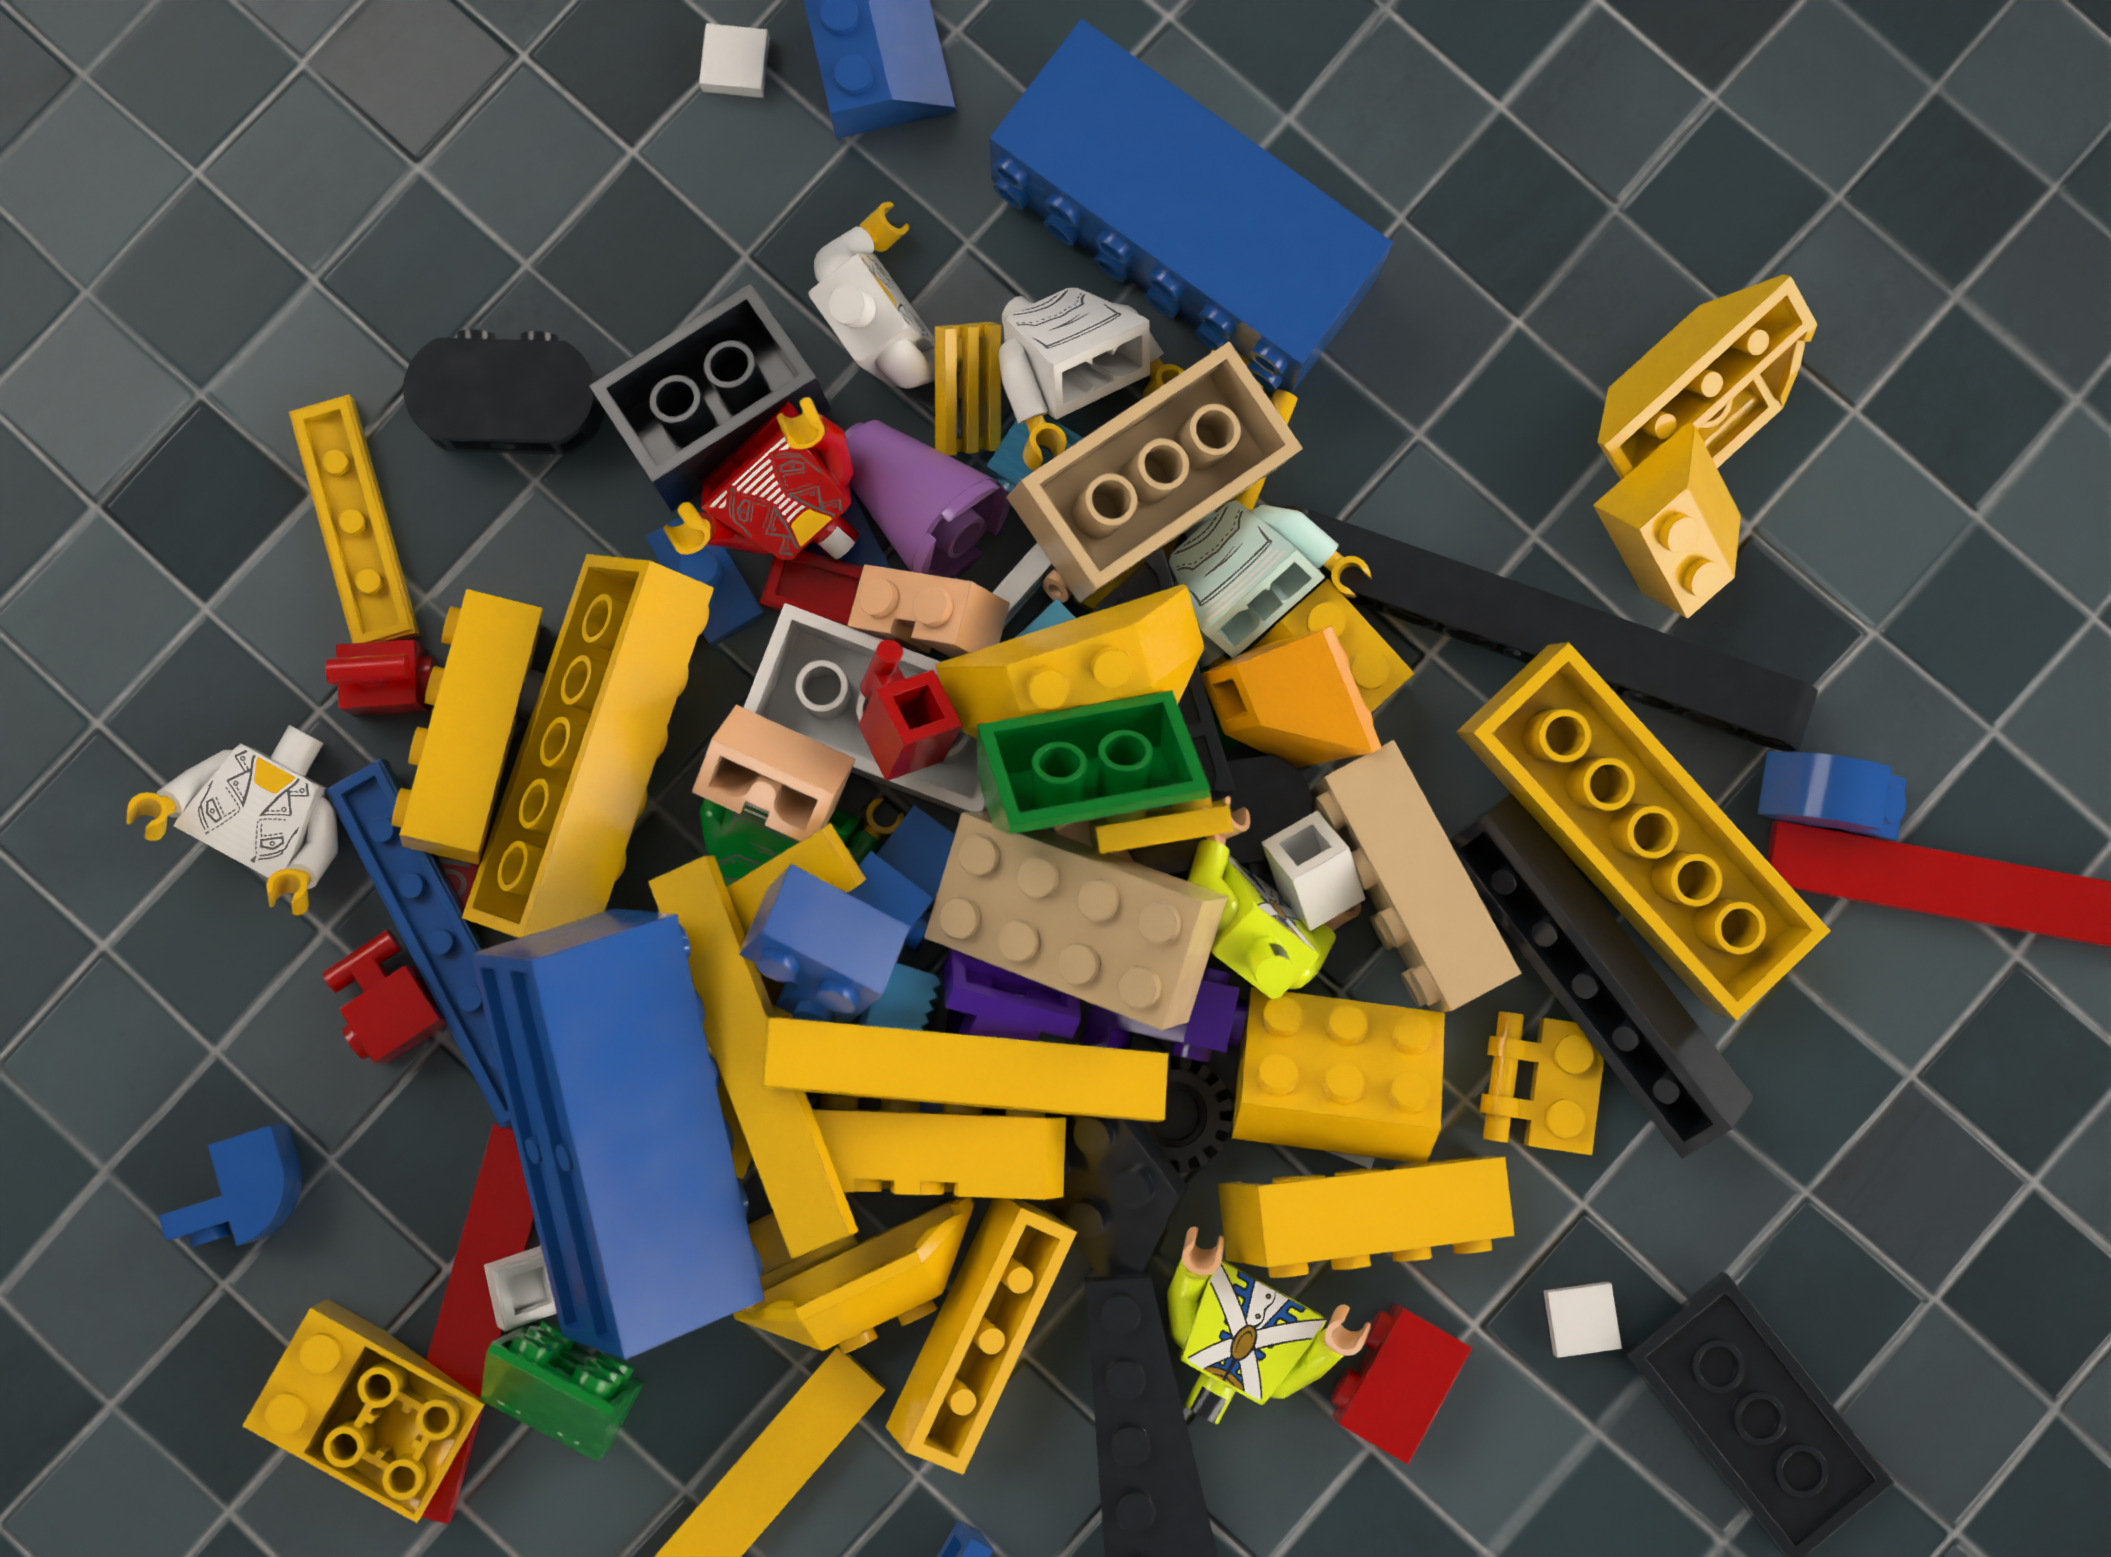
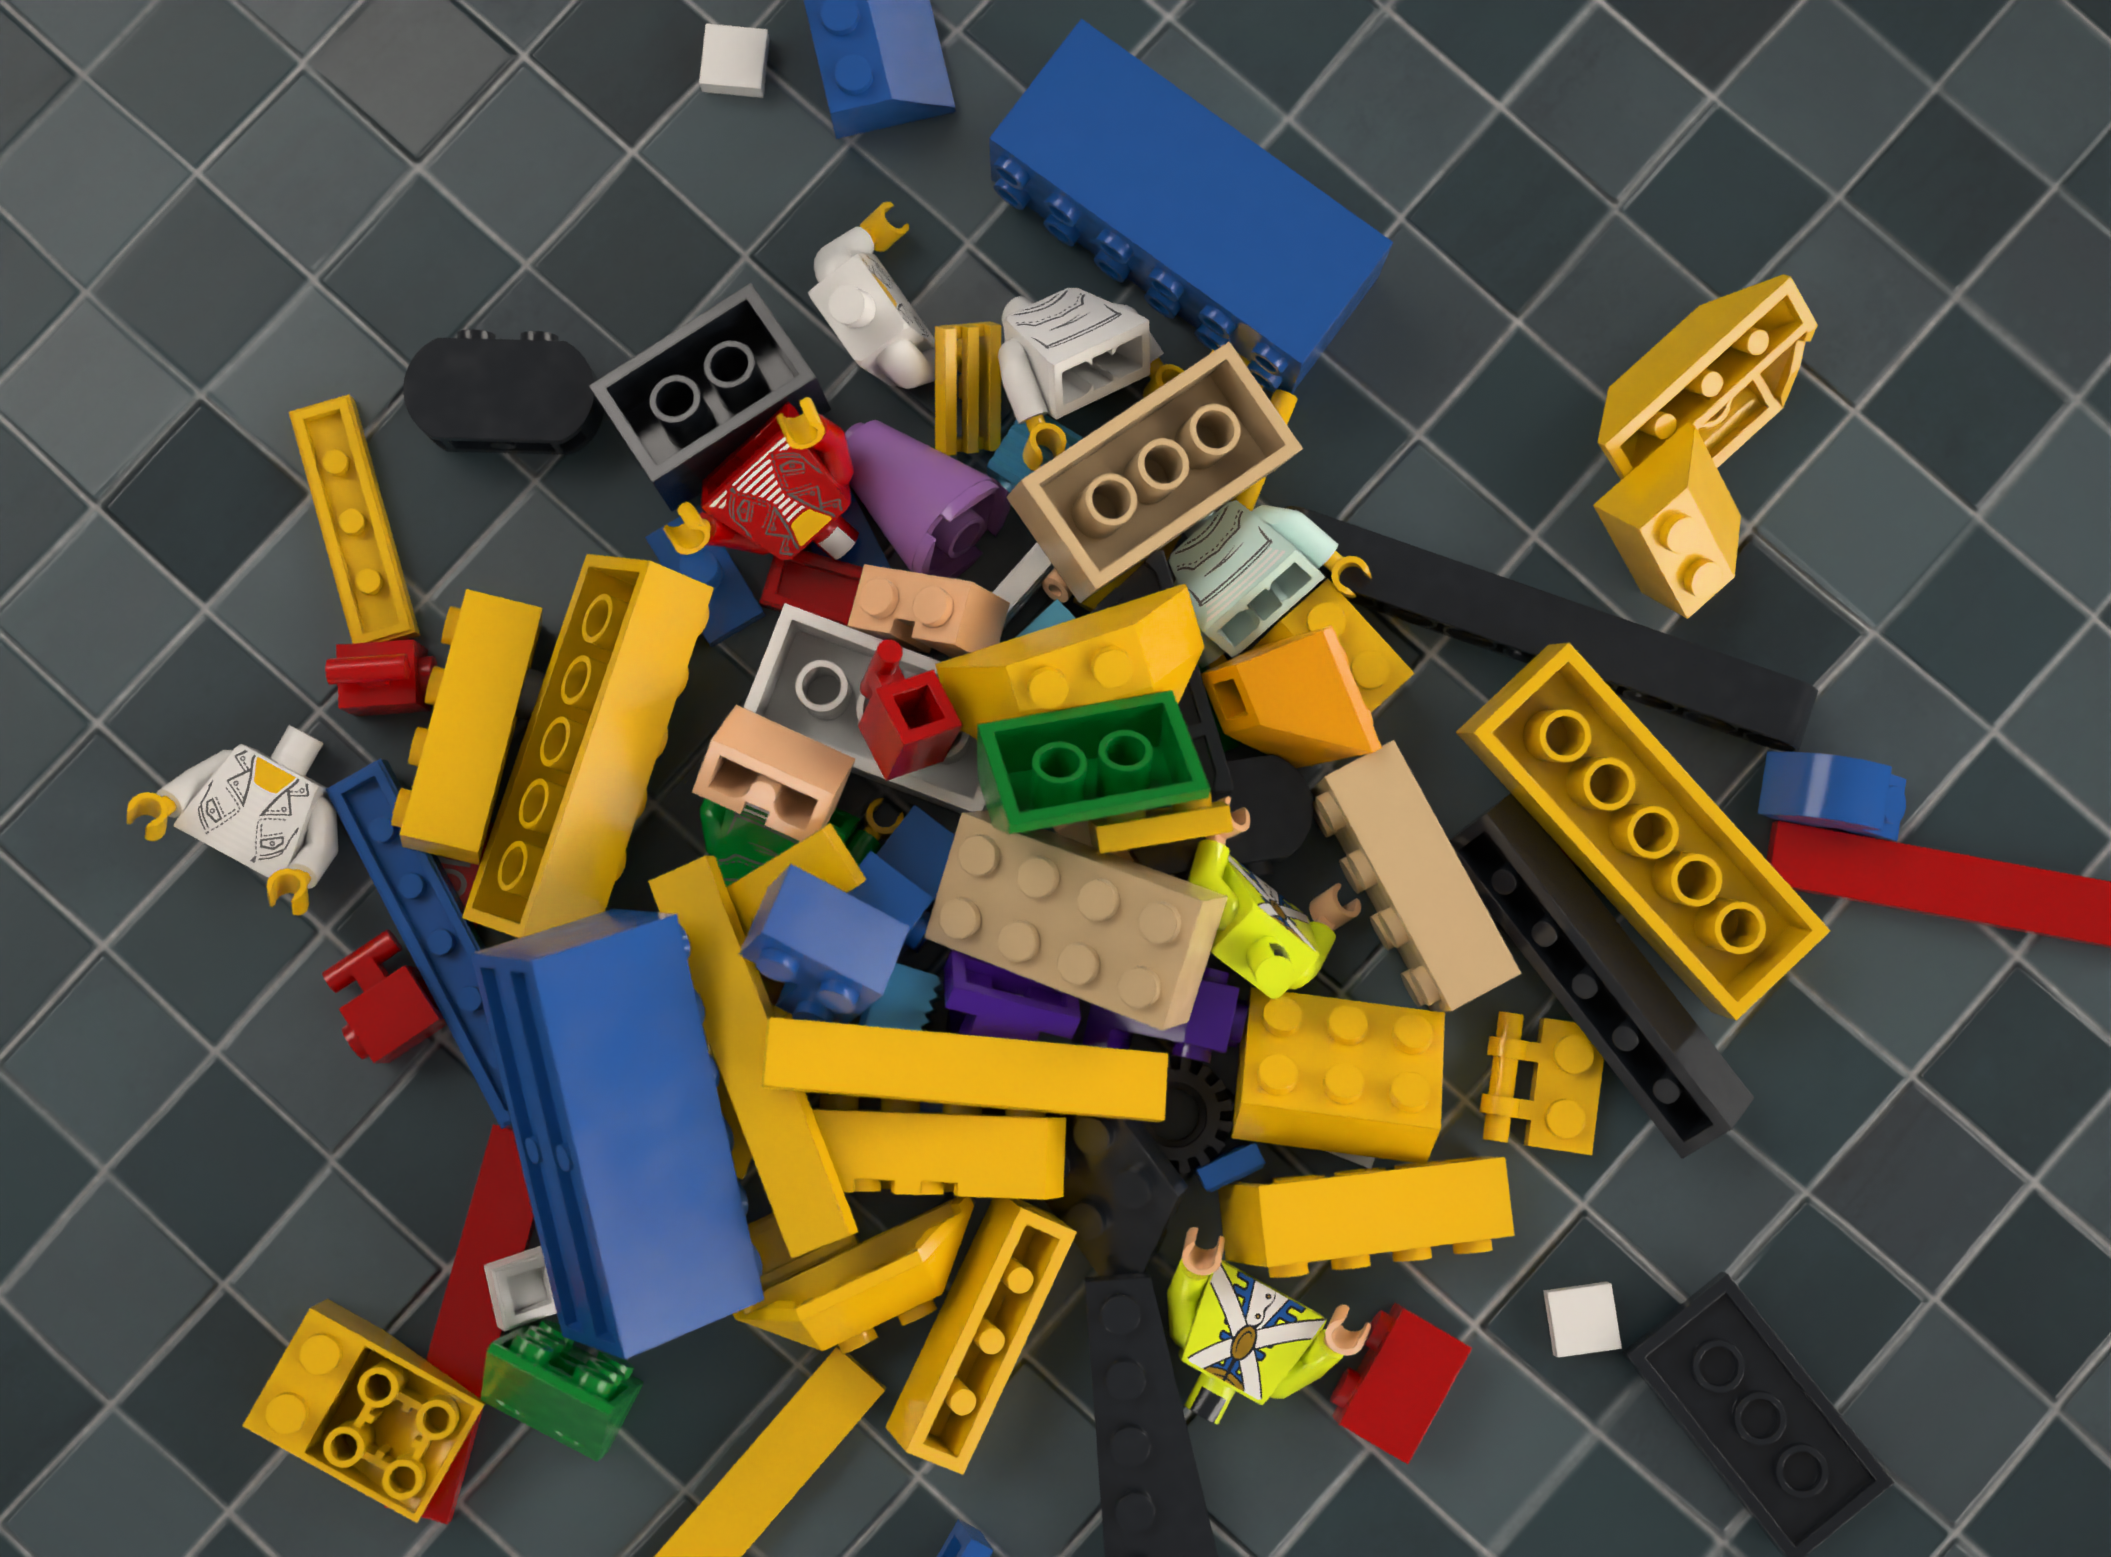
blue brick [159,1124,302,1248] -> none
white brick [1261,811,1365,931] -> none
none -> blue tile [1194,1141,1265,1192]

